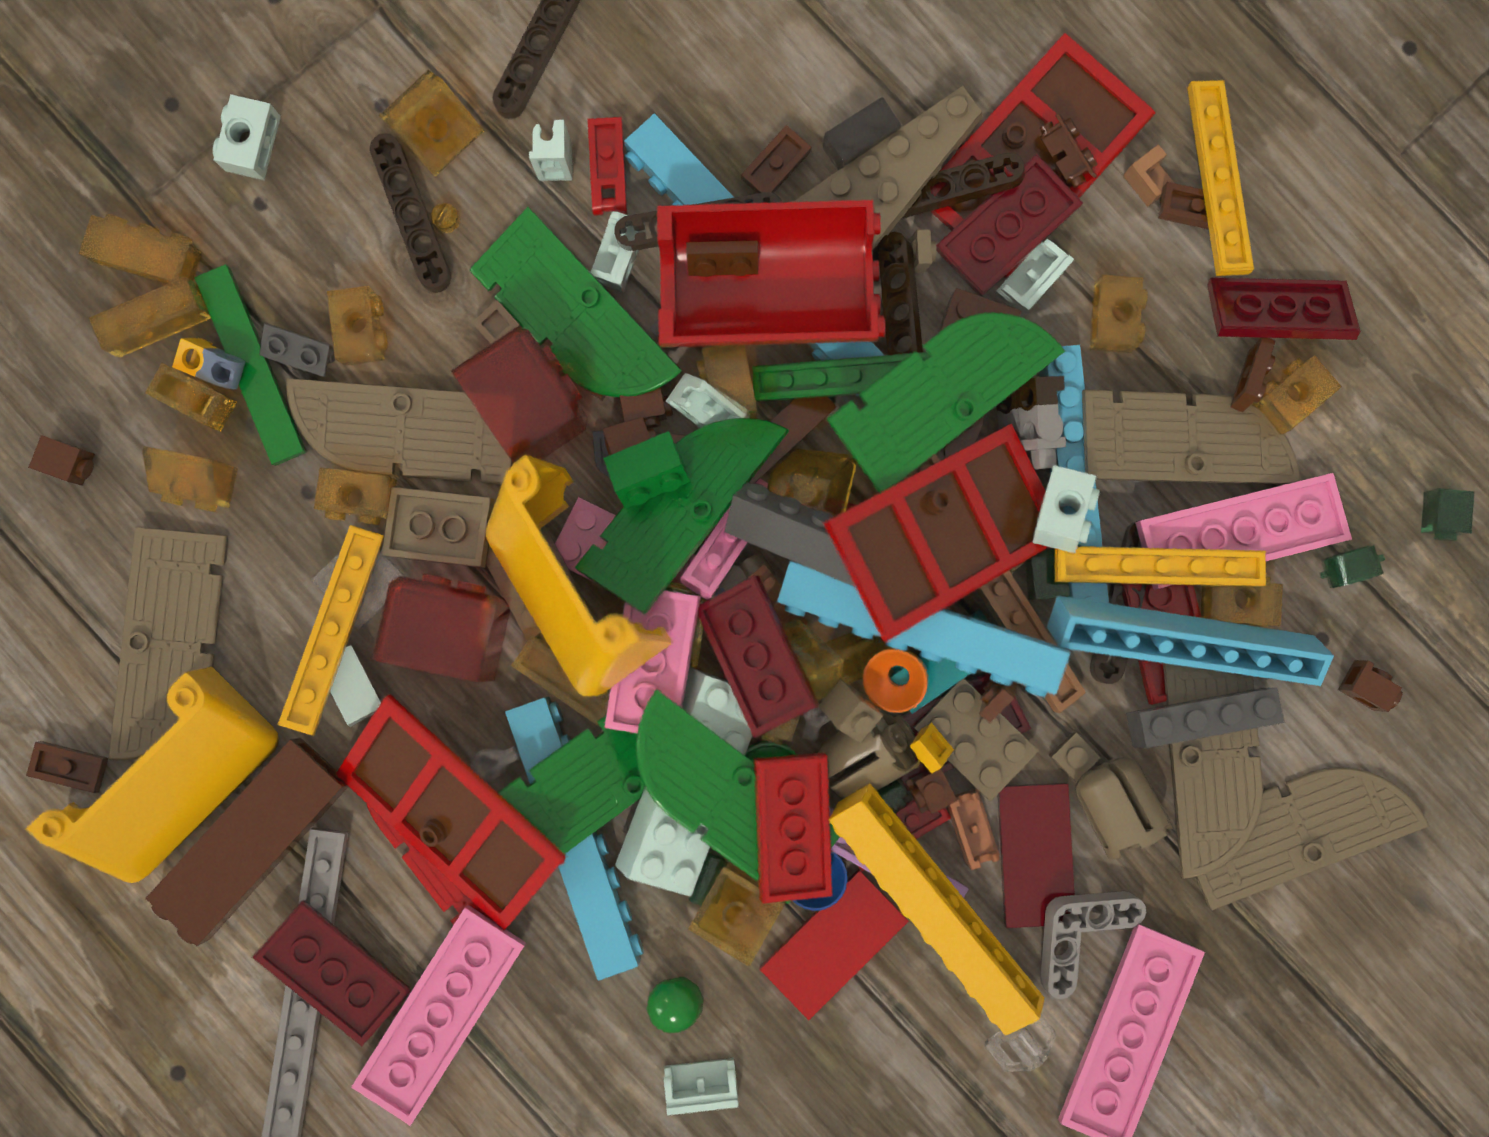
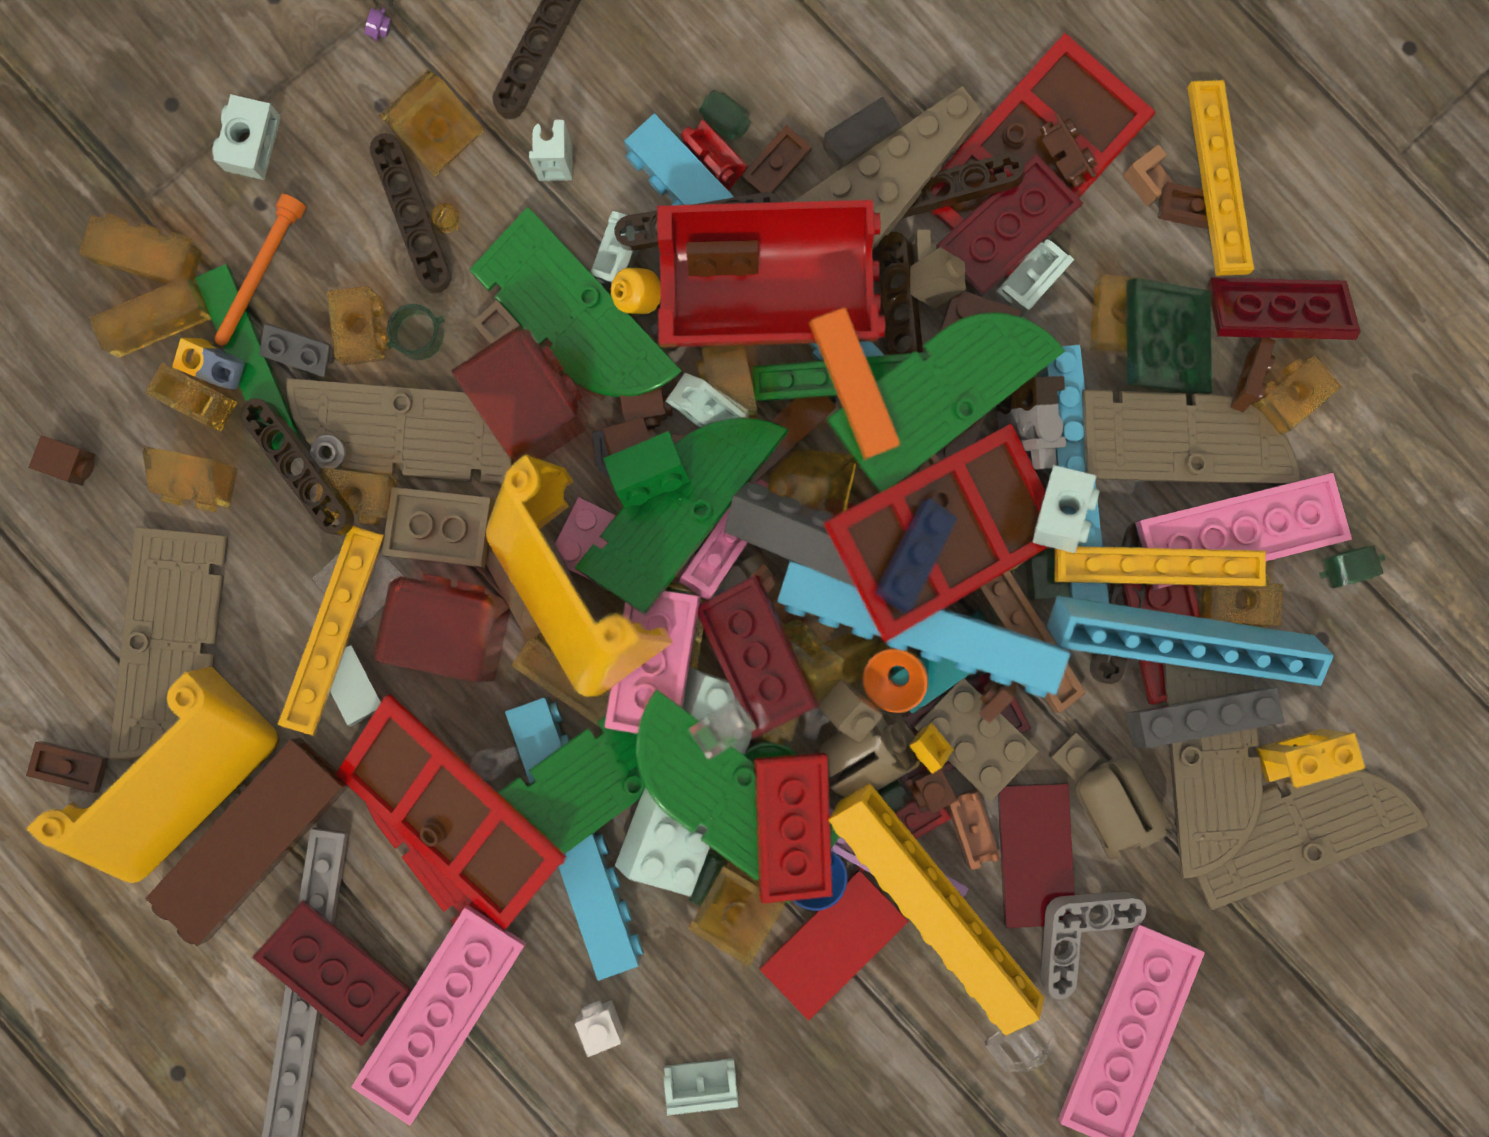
red plate [587,117,628,216] -> none
green hair [646,976,703,1033] -> none
reddish brown brick [1338,660,1403,712] -> none
clear green brick [1421,488,1474,541] -> none
none -> orange piece [214,193,307,346]
none -> dark brown beam [241,398,355,536]
none -> light grey plate [310,435,346,470]
none -> medium lavender plate [364,8,391,41]
none -> clear green piece [386,304,445,361]
none -> white brick [575,1000,624,1057]
none -> yellow head [611,268,661,314]
none -> red hinge [681,119,748,191]
none -> clear brick [689,697,756,760]
none -> clear green brick [699,90,751,140]
none -> orange tile [809,308,900,460]
none -> dark blue plate [875,498,958,613]
none -> dark tan brick [910,247,966,309]
none -> clear green plate [1126,278,1212,394]
none -> yellow panel [1255,729,1365,788]

